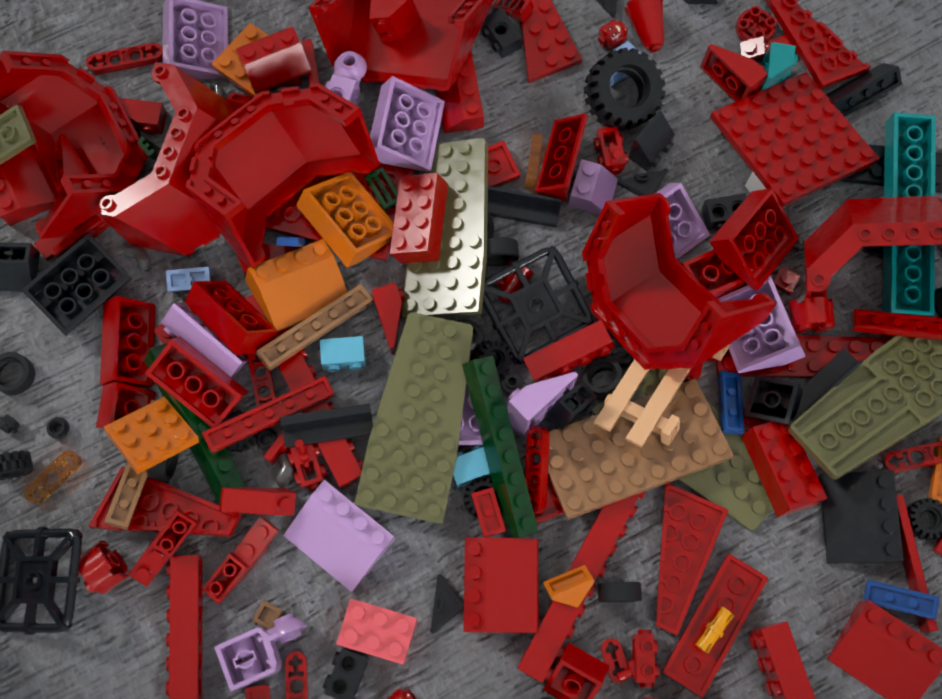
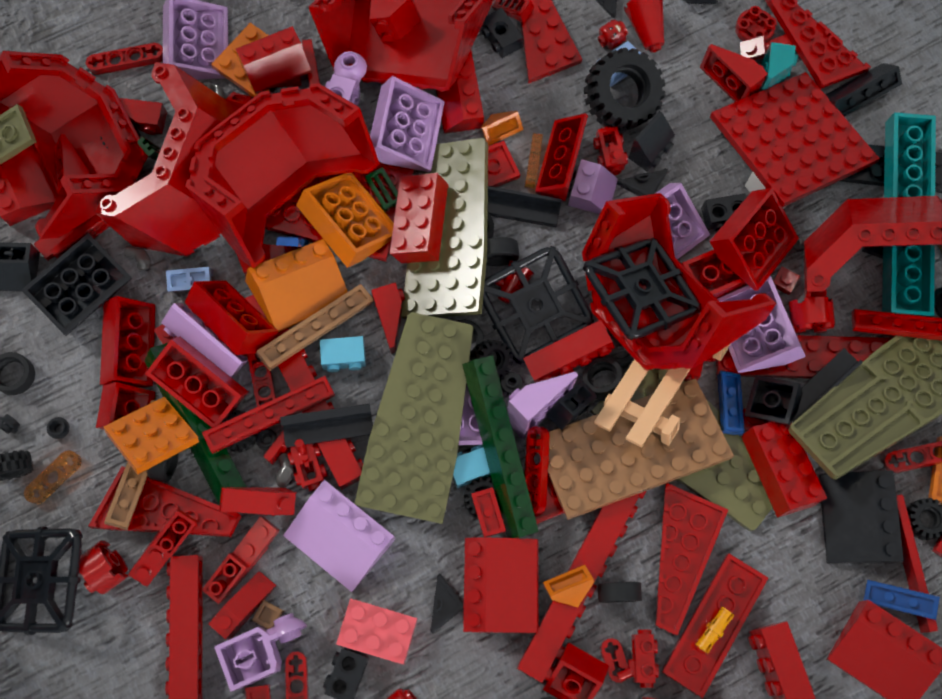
none -> red slope [208,571,277,640]
none -> orange slope [481,111,524,146]
none -> black plate [583,238,701,340]

